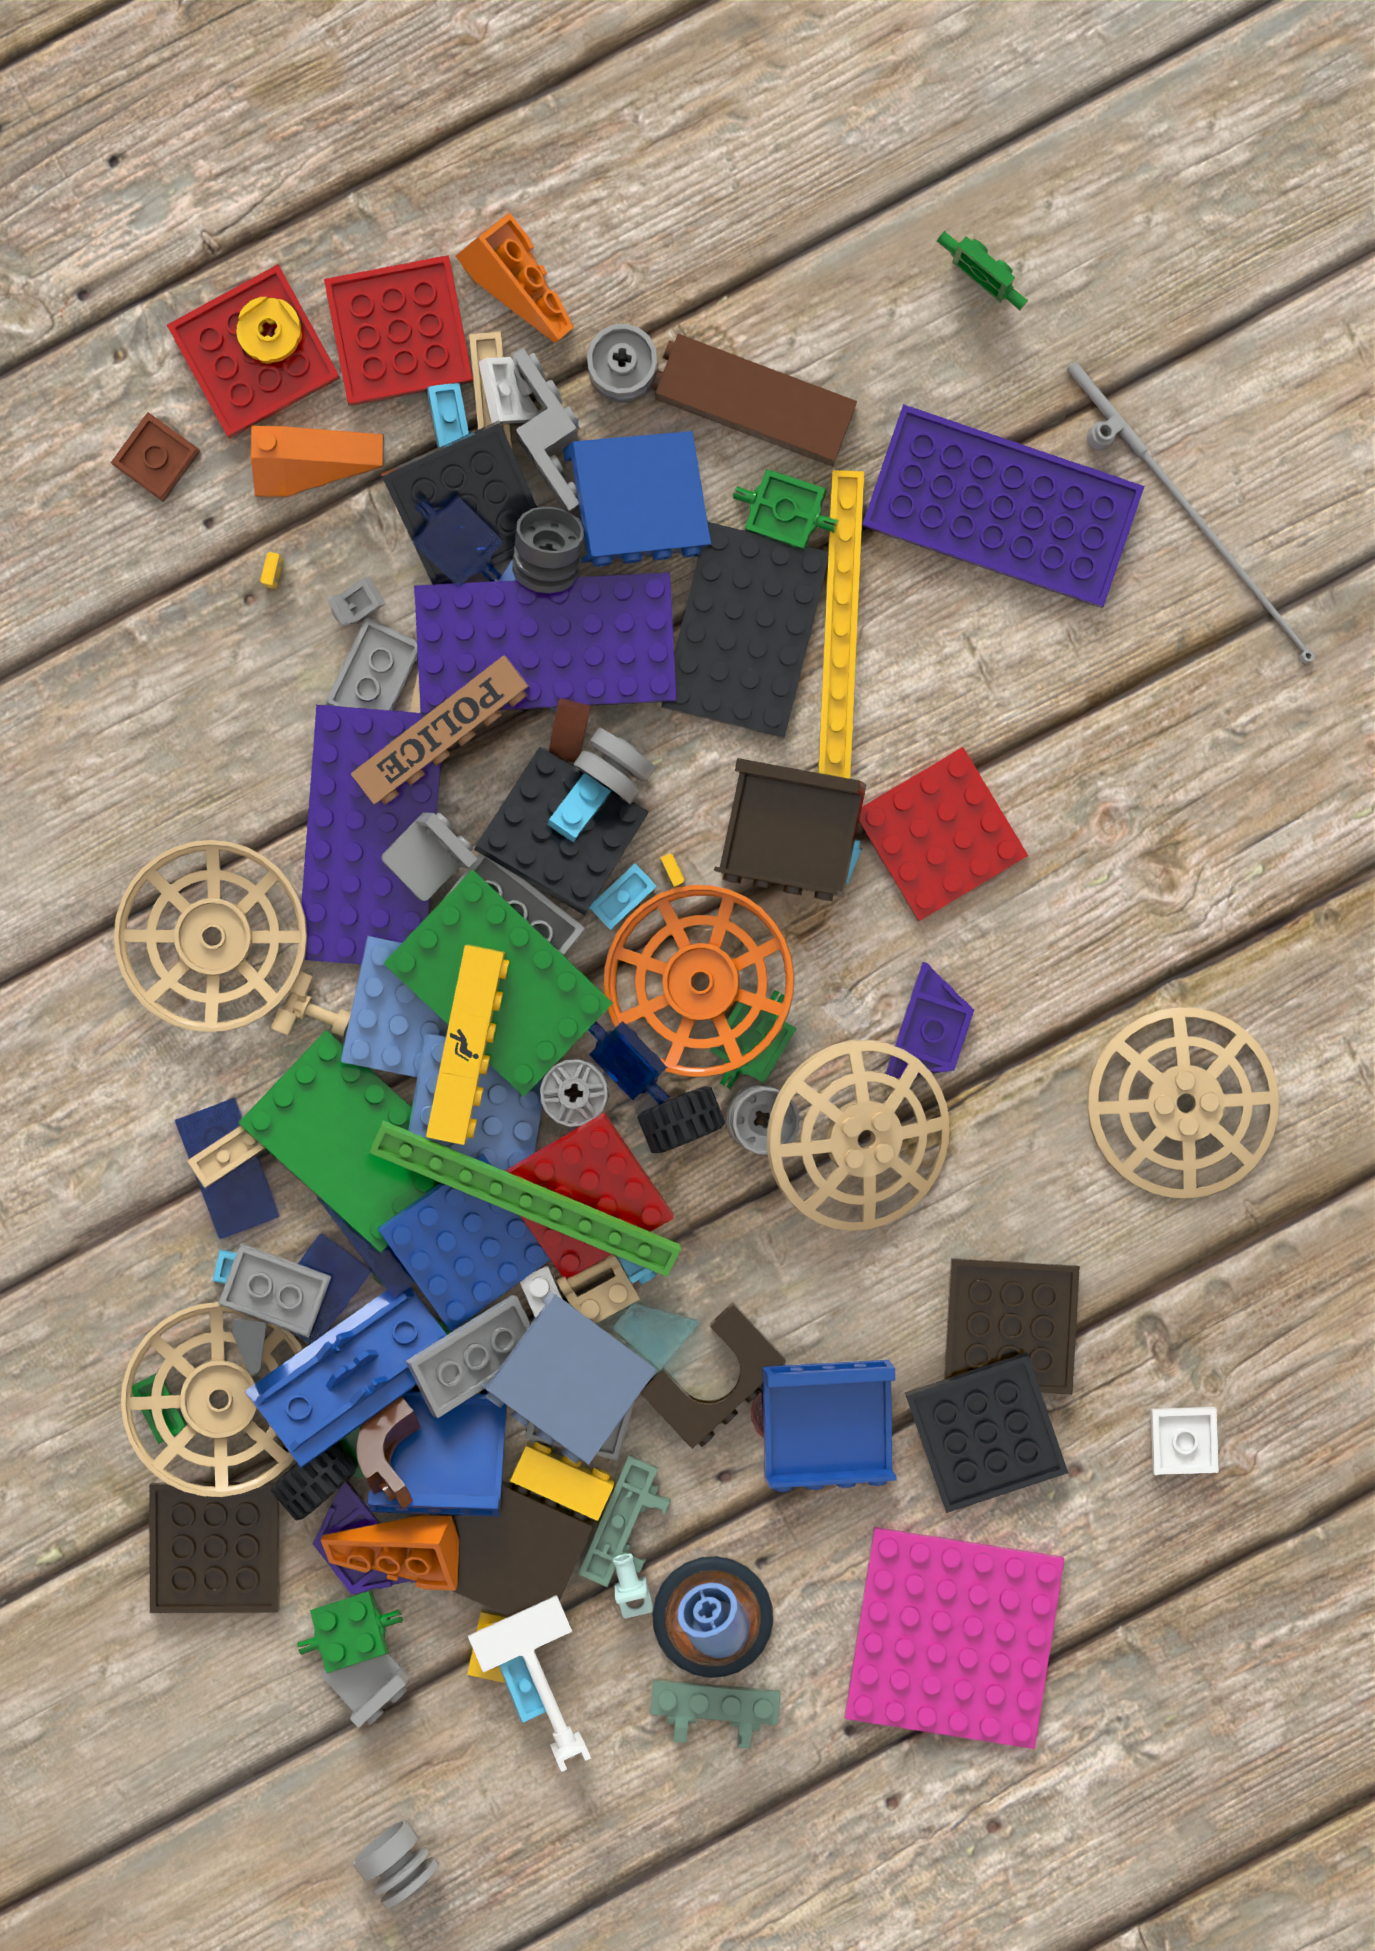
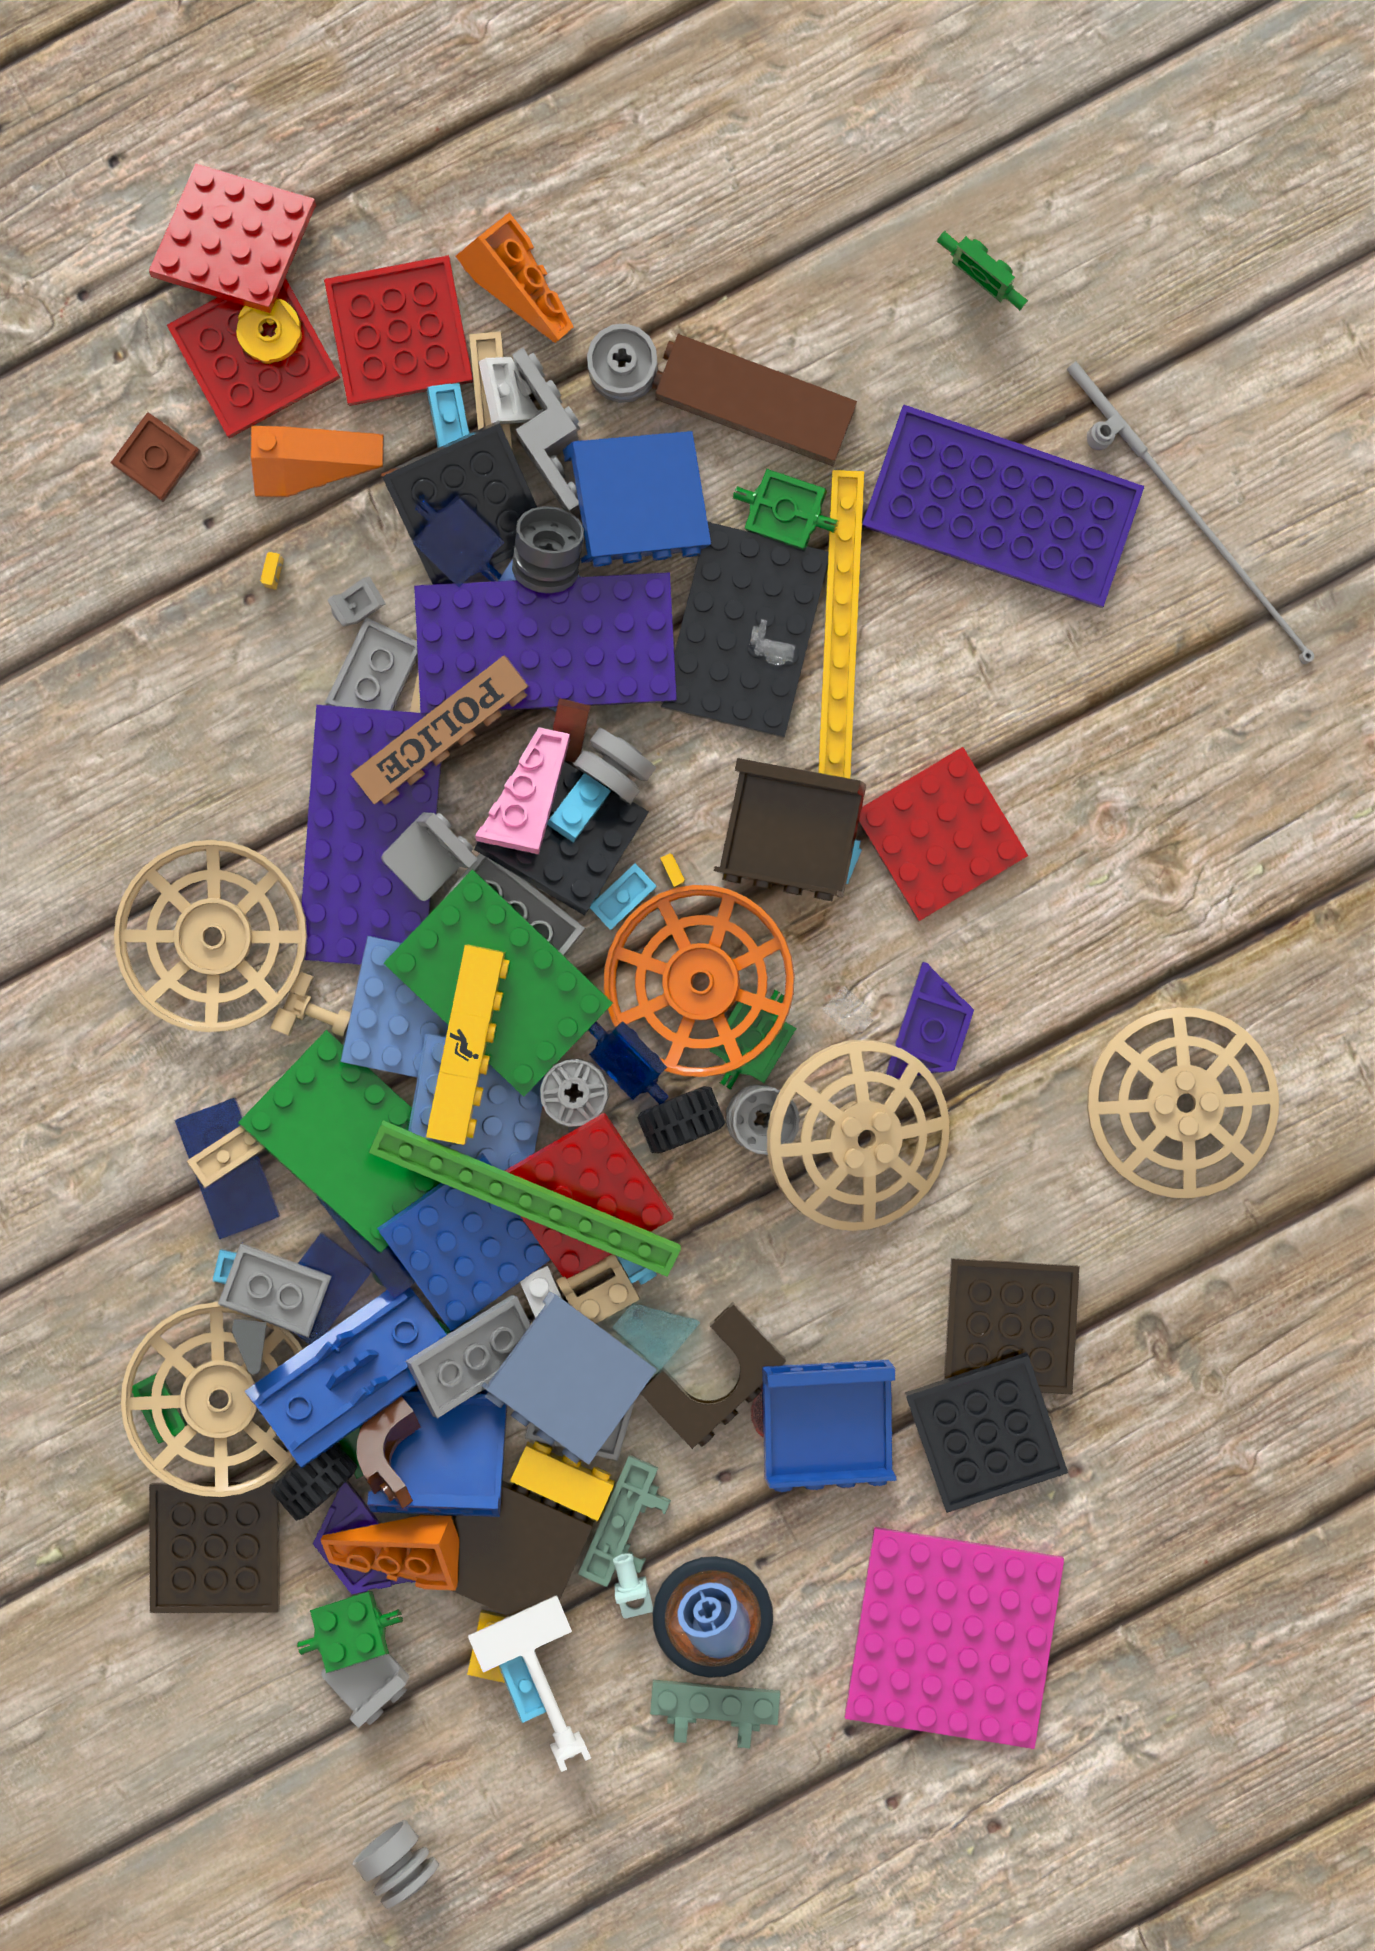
white plate [1151,1407,1219,1475] -> none
none -> plate [149,163,316,313]
none -> bright pink wing [475,727,570,854]
none -> clear bracket [749,619,795,665]

